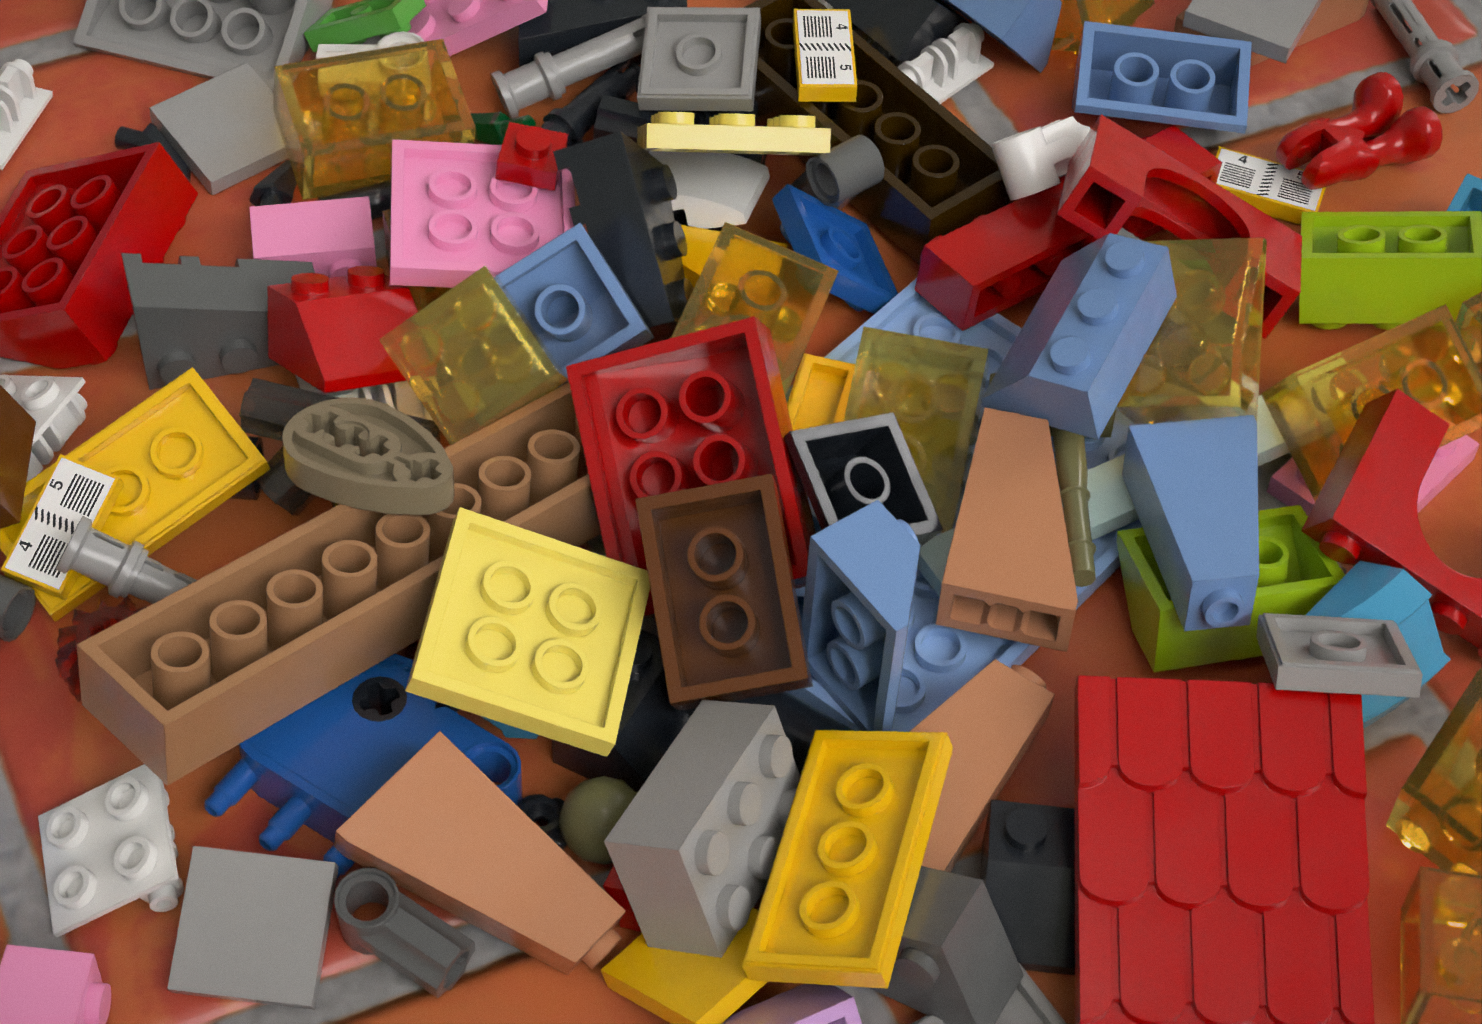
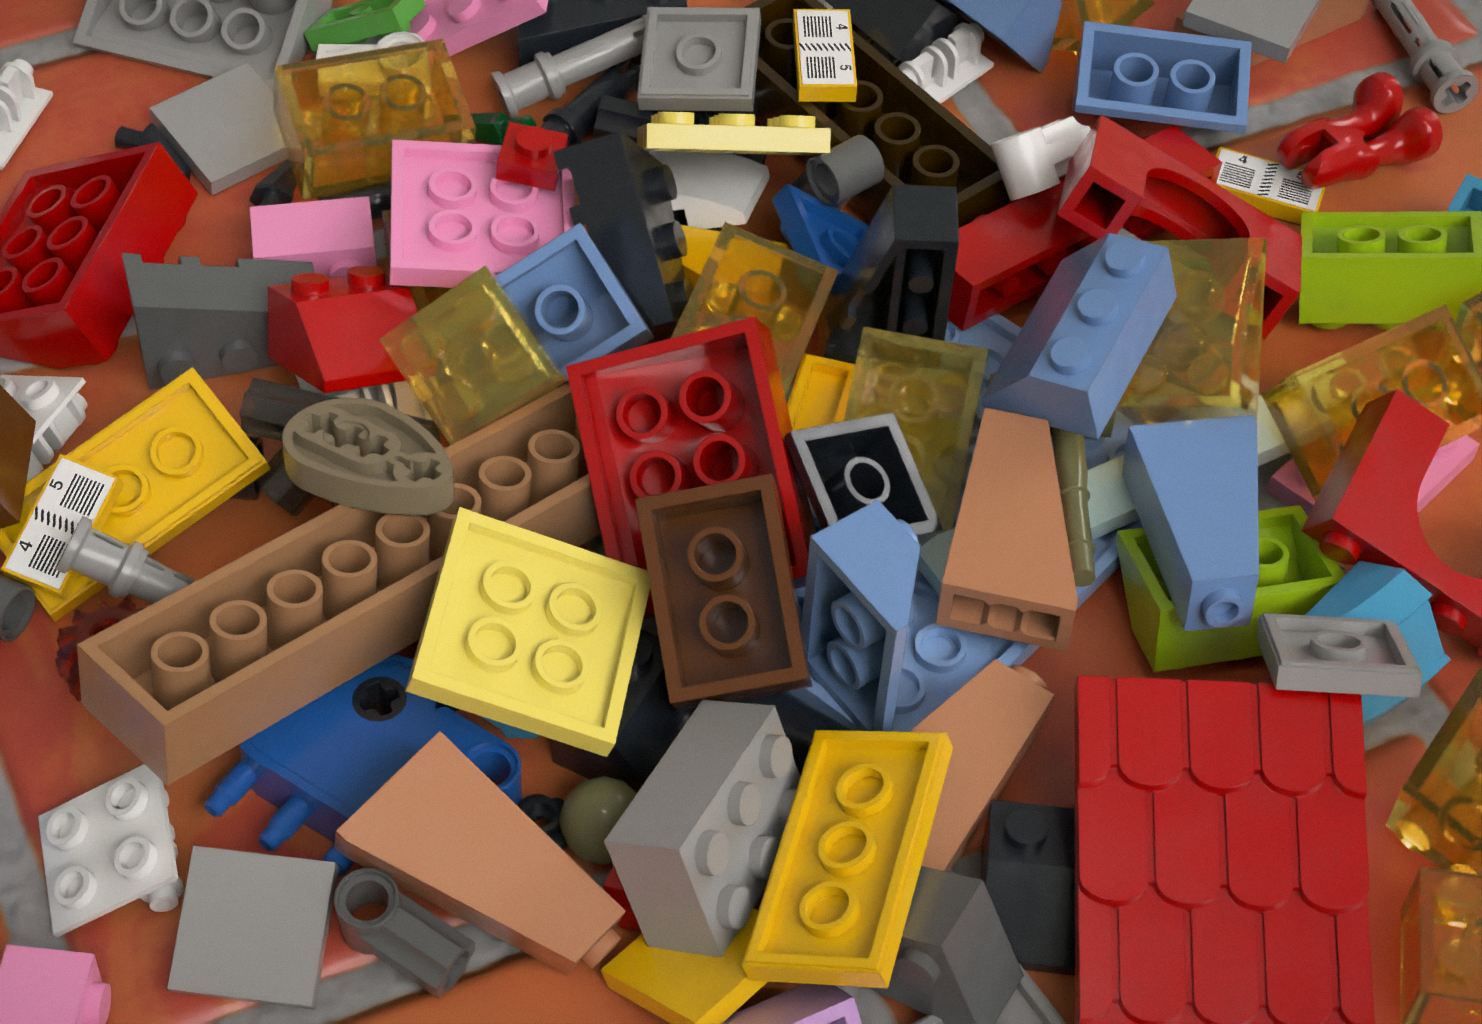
none -> black wedge [818,184,959,370]

